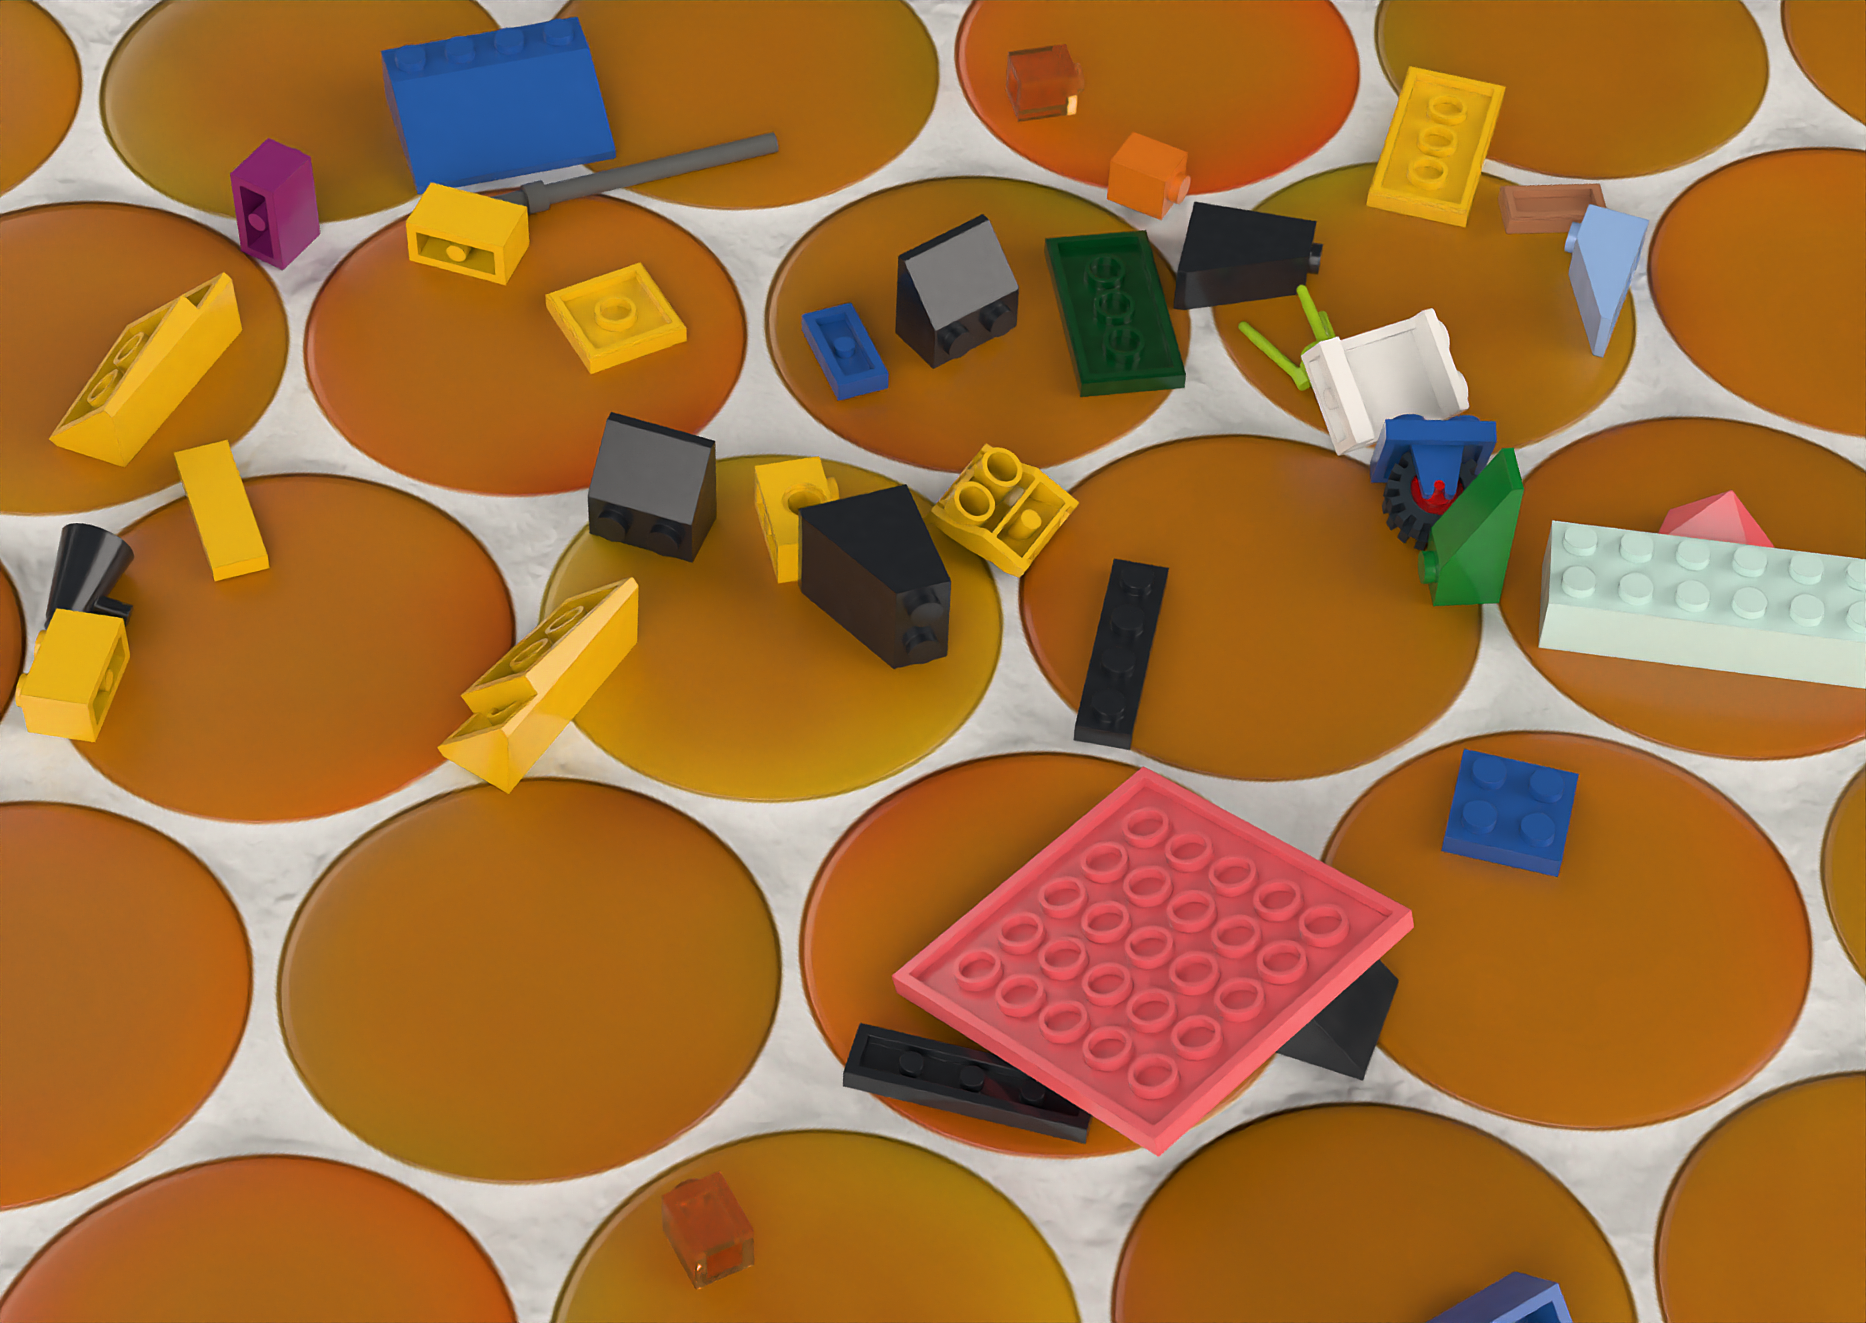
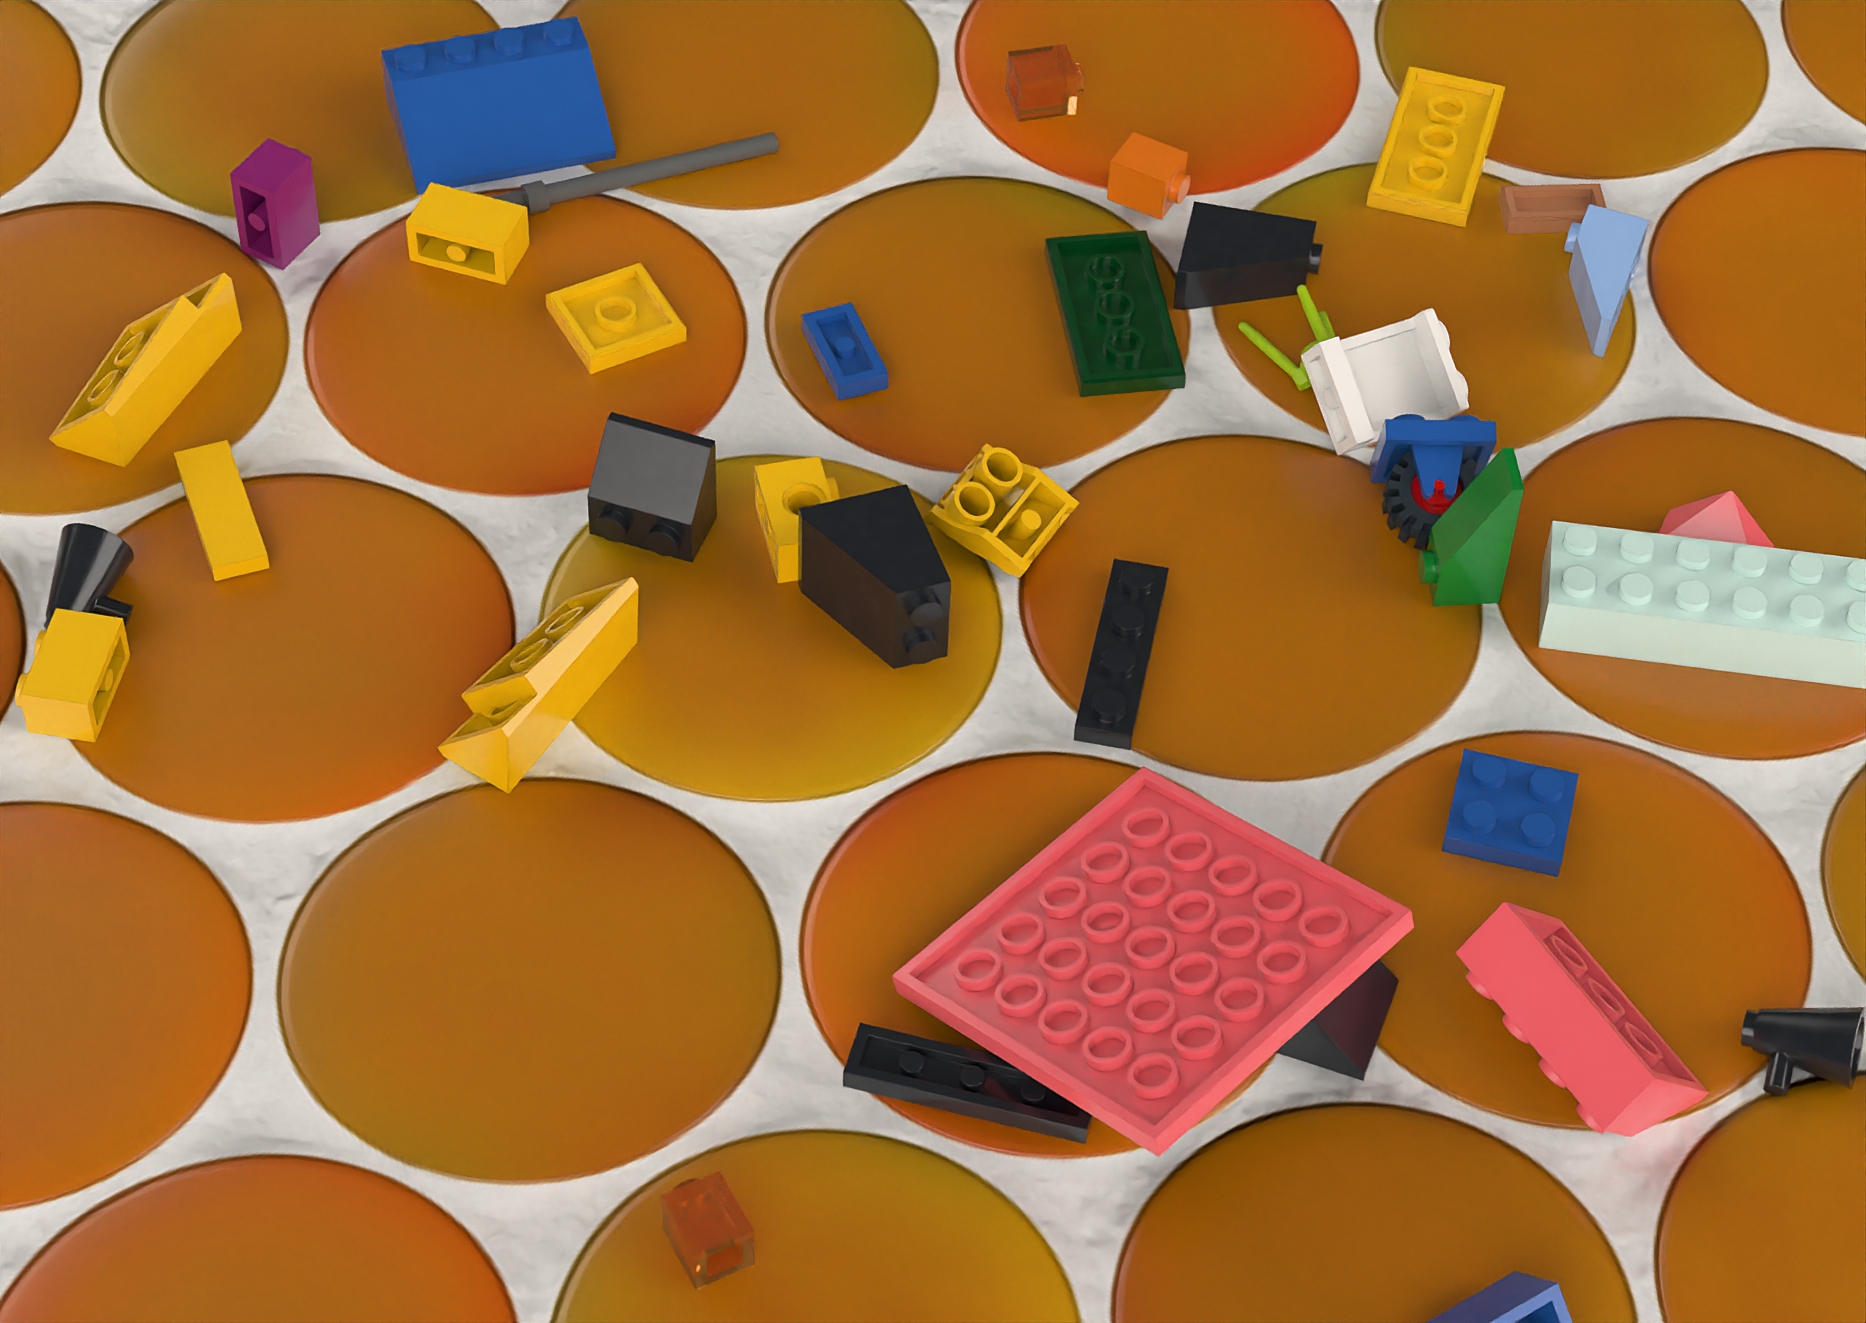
slope [895,214,1019,369] -> none
none -> coral slope [1456,901,1709,1137]
none -> black piece [1741,1007,1866,1096]

